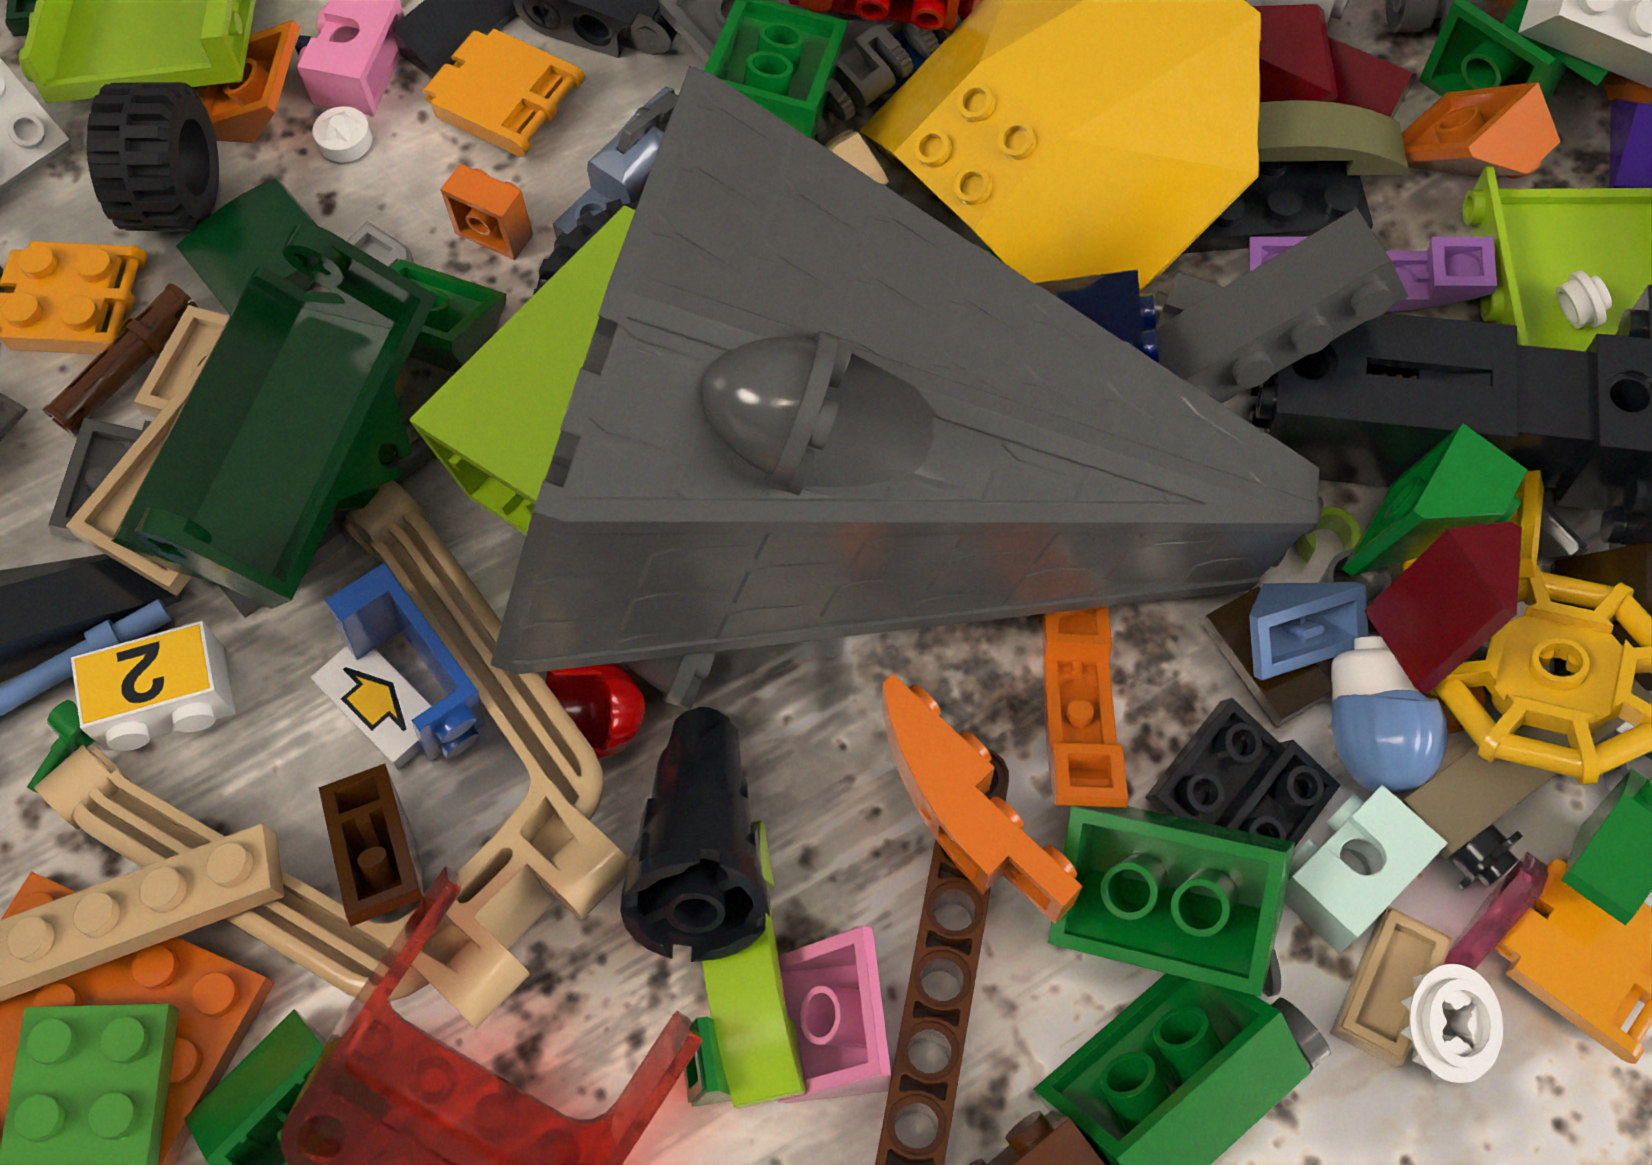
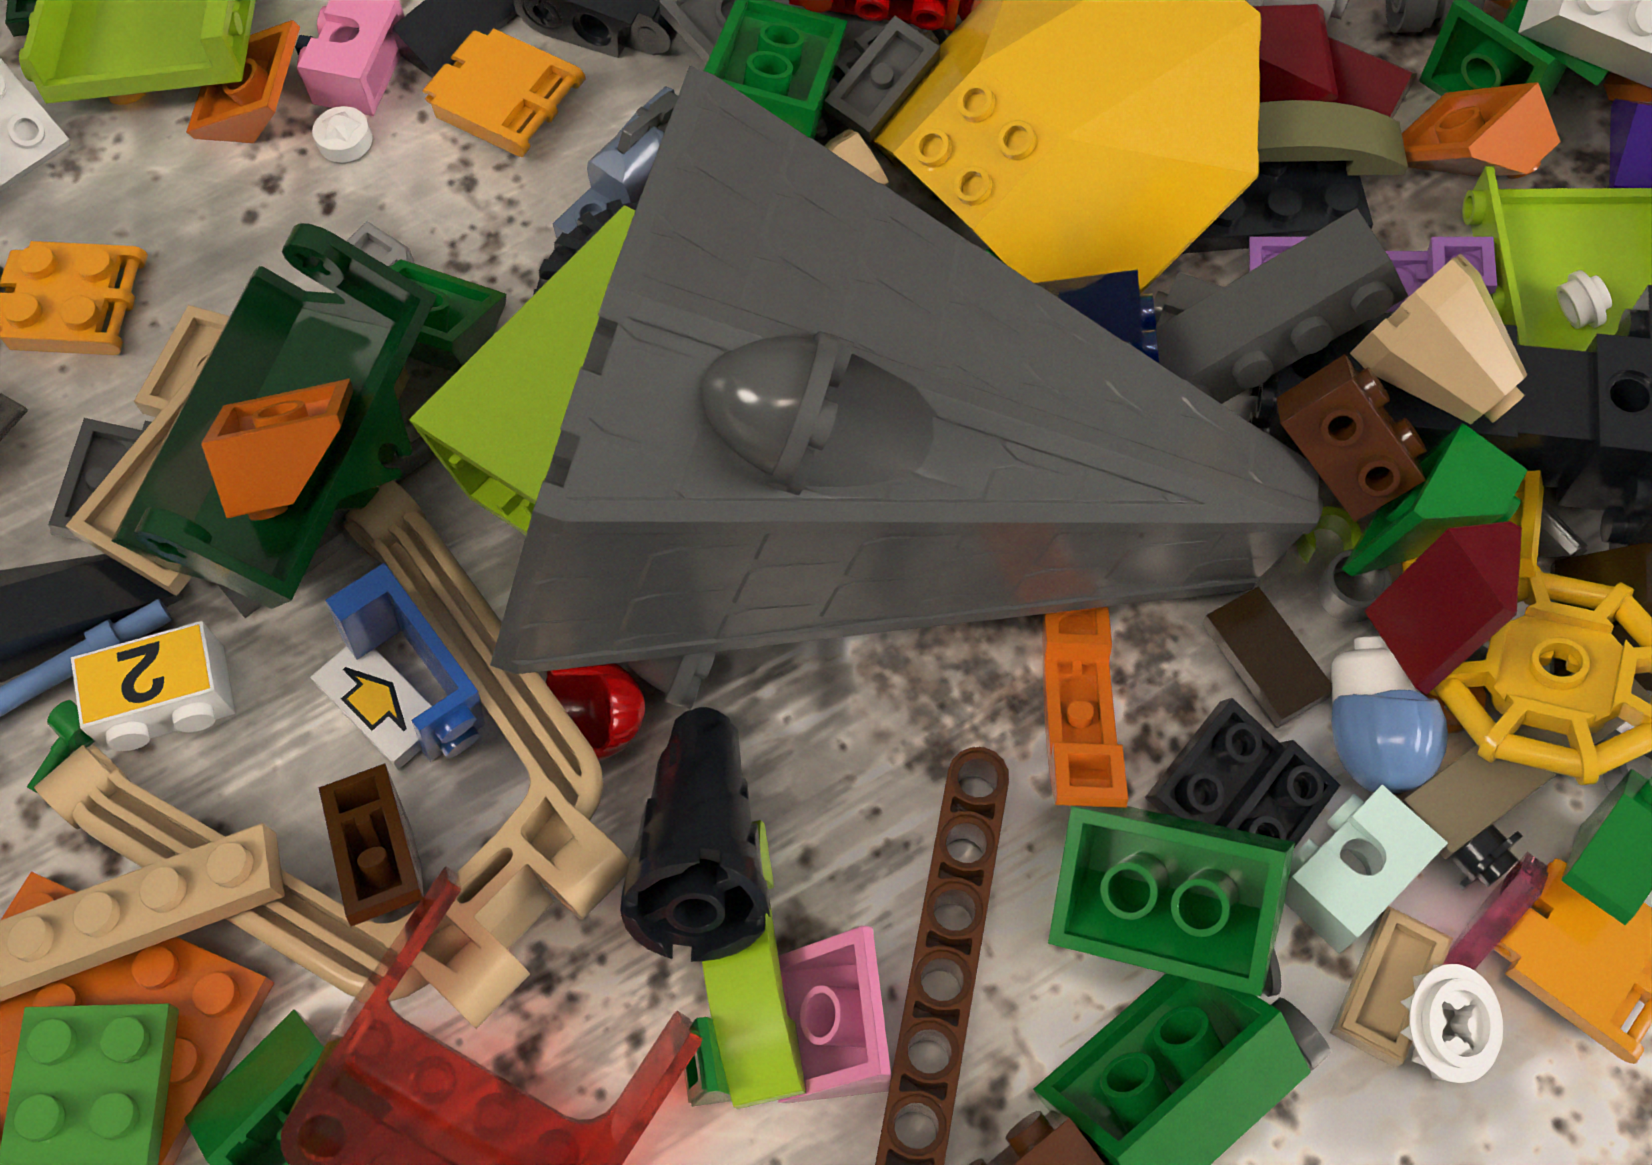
reddish brown pin [42,283,199,436] -> none
black tyre [86,82,219,231] -> none
dark green slope [176,178,318,315] -> none
orange piece [440,163,534,260] -> none
orange slope [882,673,1082,924] -> none
medium blue slope [1249,582,1368,680] -> none
none -> orange slope [201,379,354,520]
none -> dark grey plate [824,16,940,142]
none -> reddish brown brick [1276,354,1427,522]
none -> tan cone [1350,253,1527,424]

